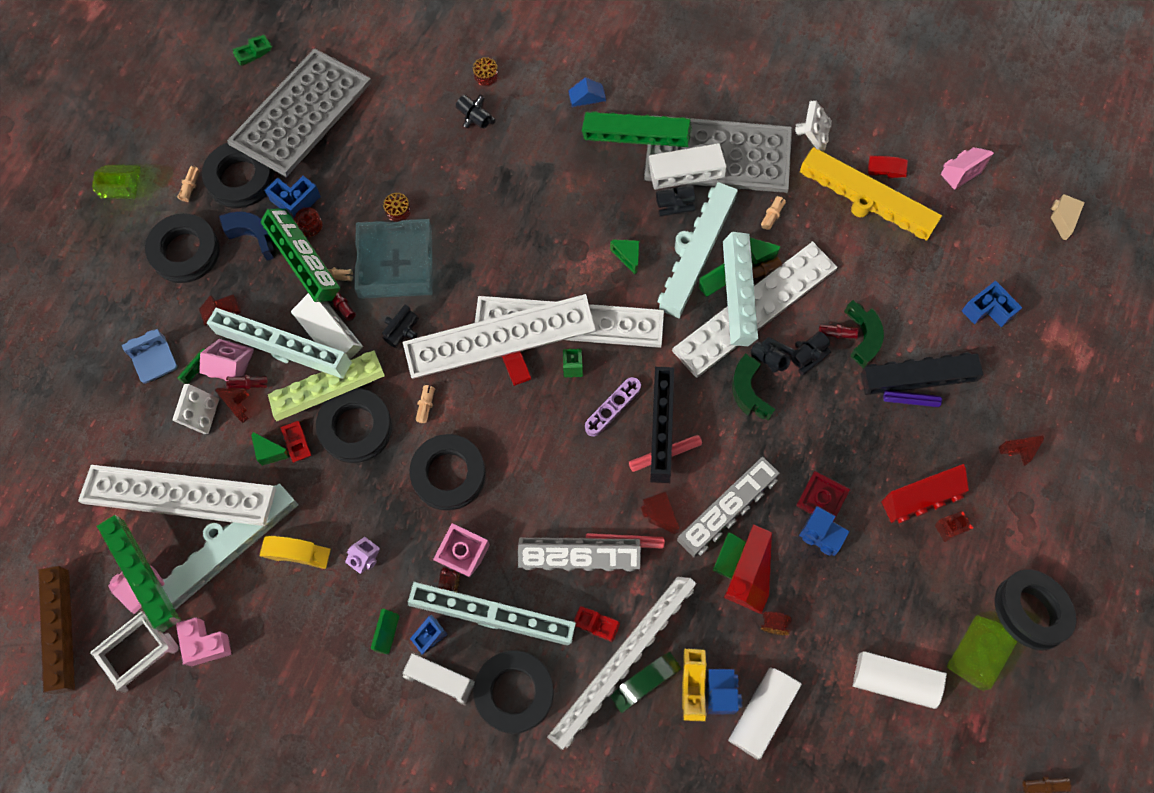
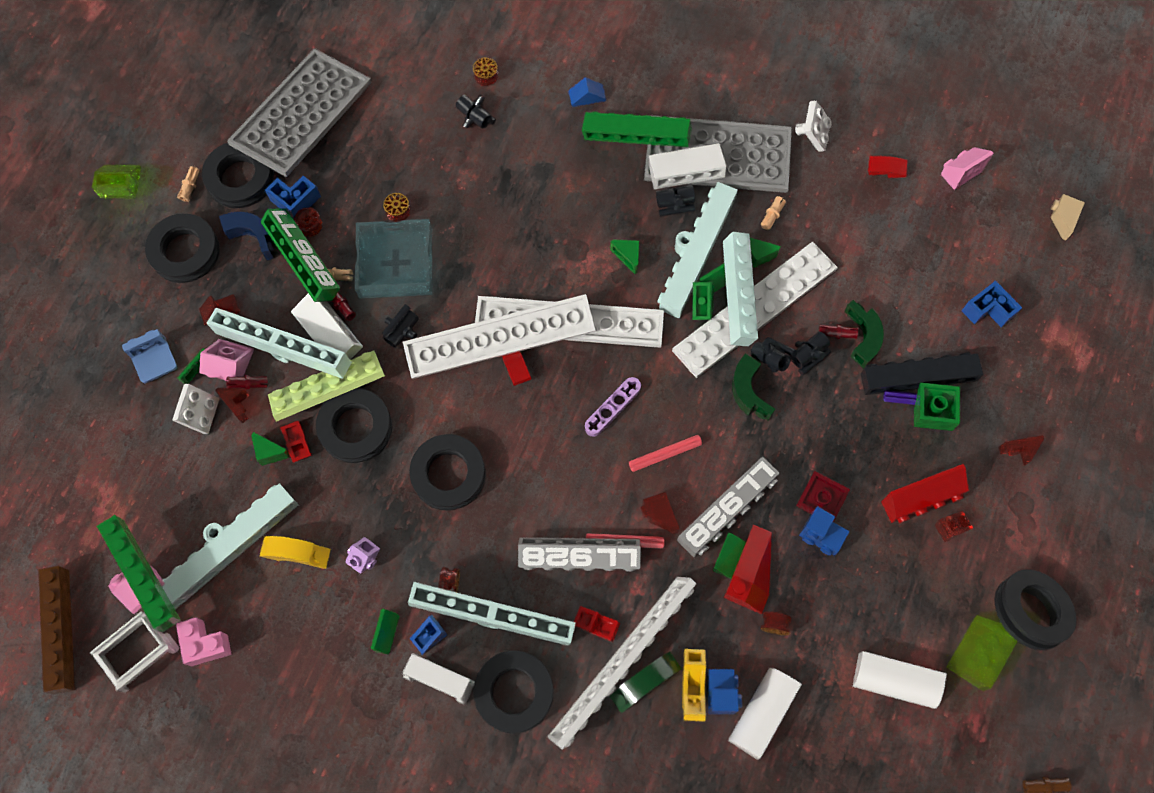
white plate [78,465,276,526] -> none
green slope [233,35,272,66] -> none
light nougat axle [416,385,435,423] -> none
bright pink slope [433,524,490,577] -> none
green slope [563,349,583,378] -> none
black brick [650,367,674,483] -> none
reddish brown pin [752,257,782,279] -> none
yellow hinge [800,147,942,240] -> none
none -> green slope [692,282,714,320]
none -> green slope [914,383,960,431]

